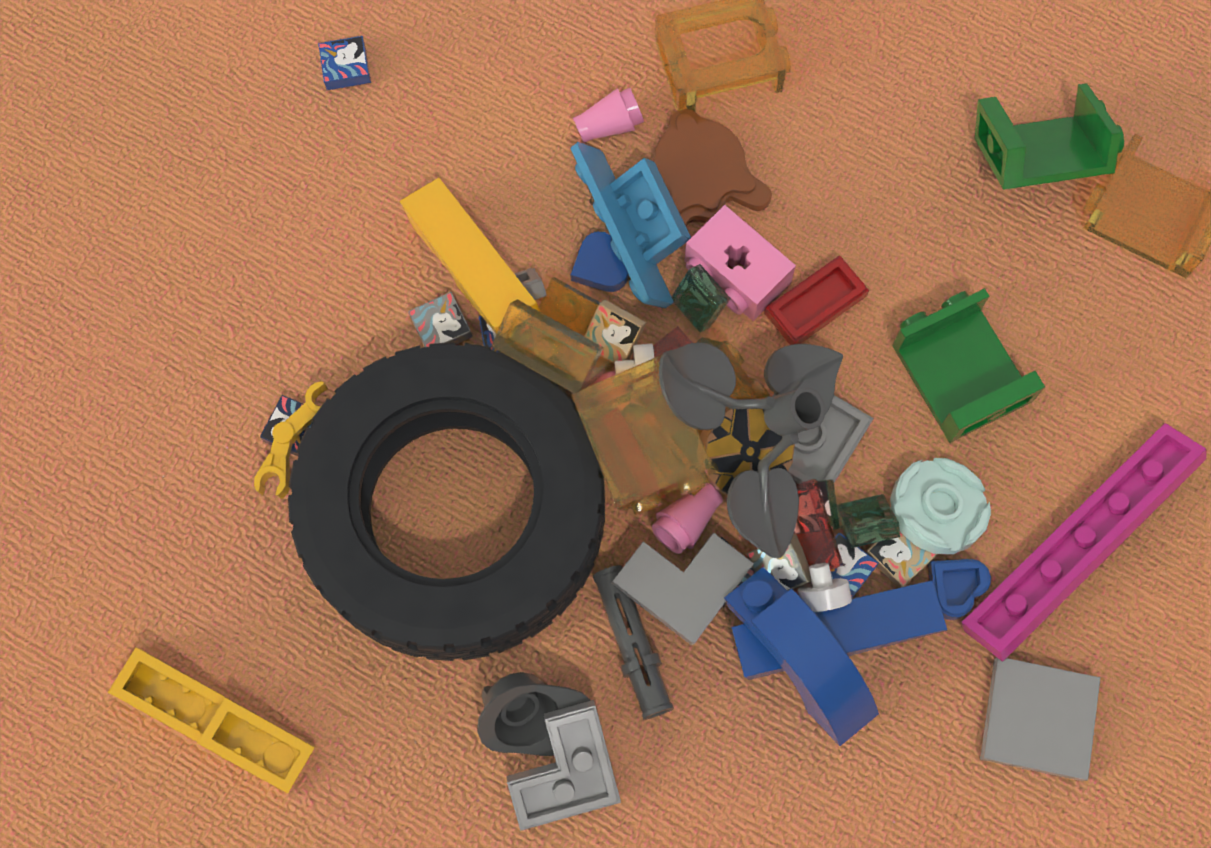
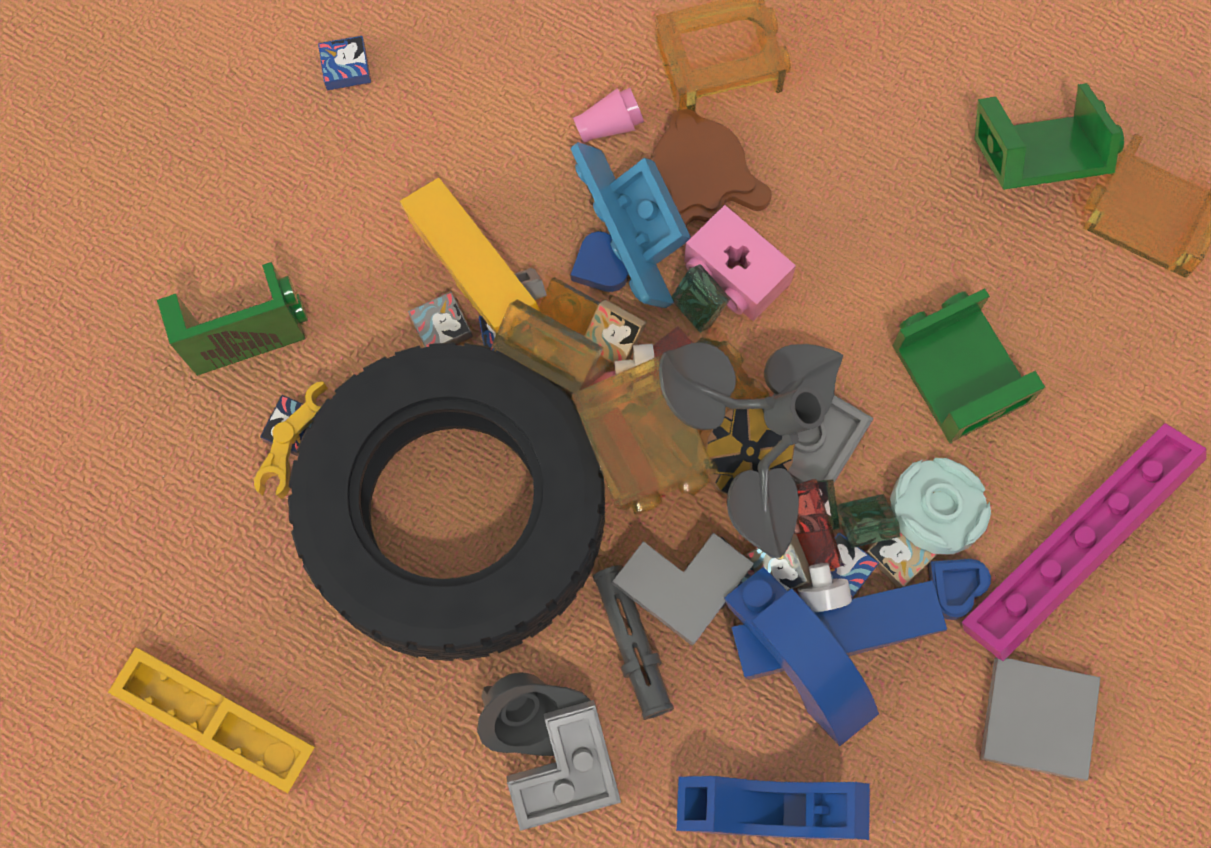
bright pink cone [652,481,723,554] -> none
red tile [764,255,869,345] -> none
none -> green panel [157,262,308,376]
none -> blue arch [676,776,870,840]

